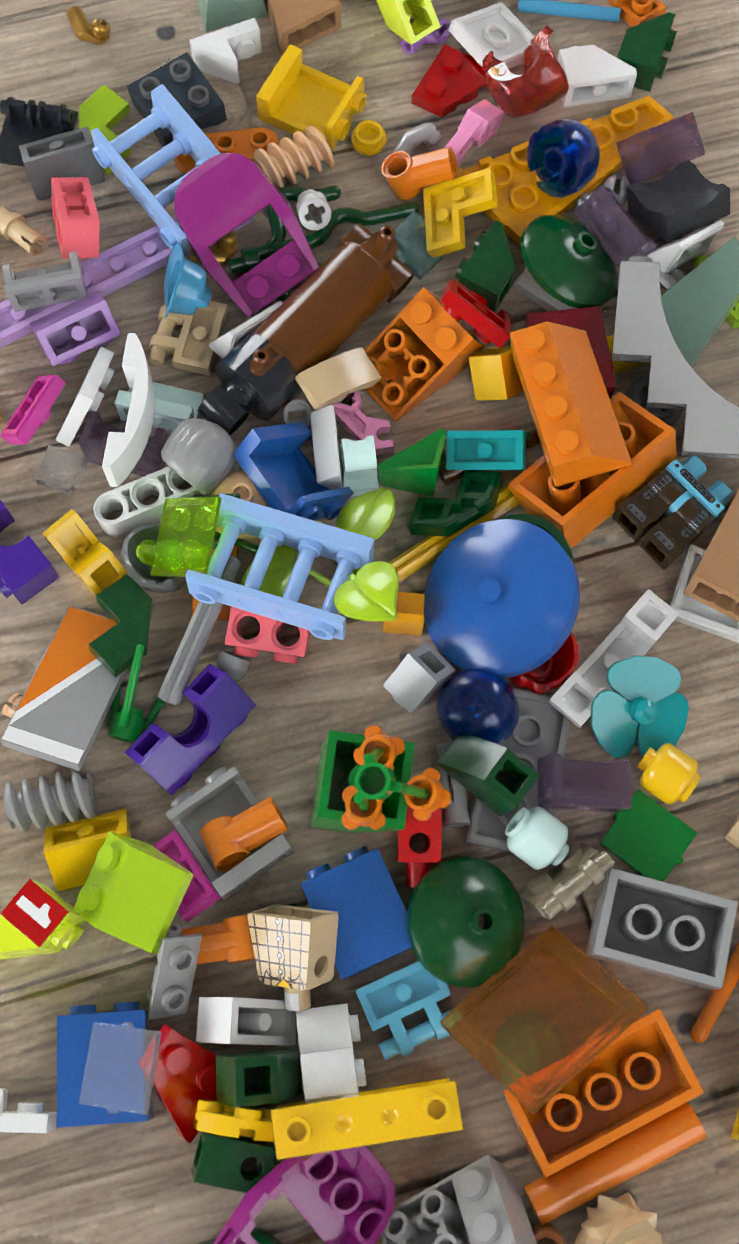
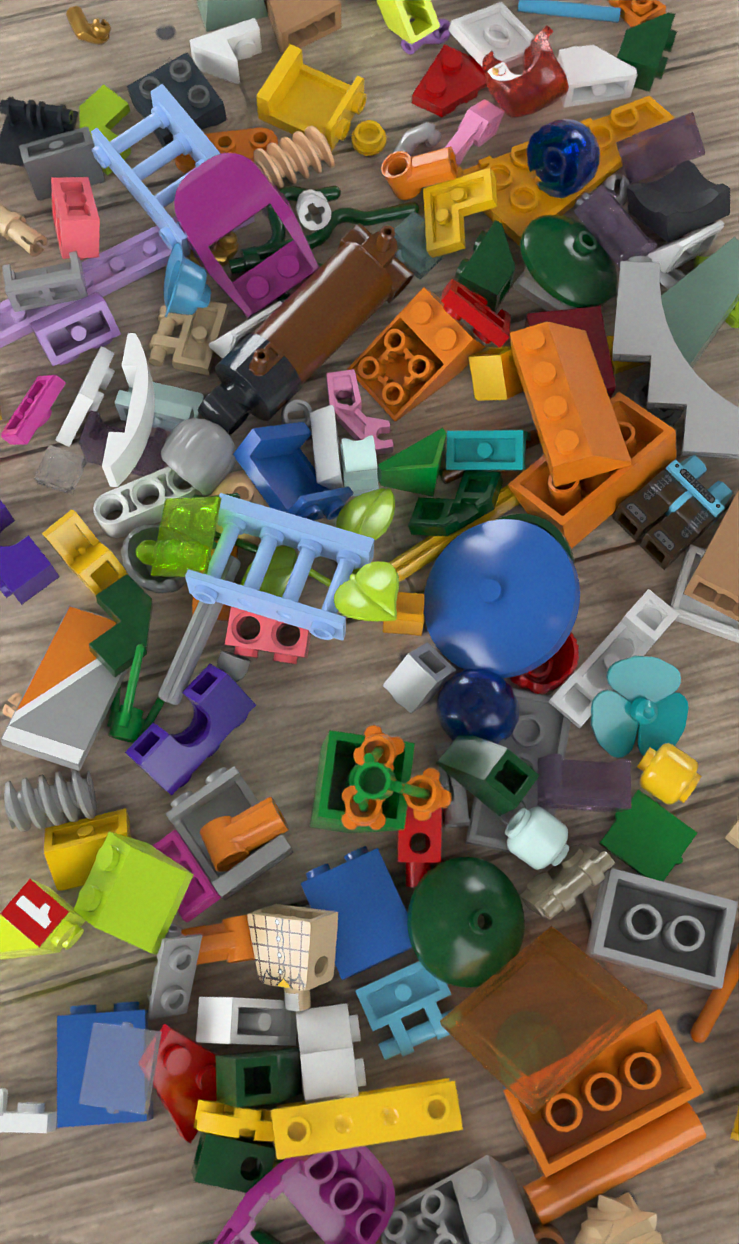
tan slope [295,347,382,410] -> none

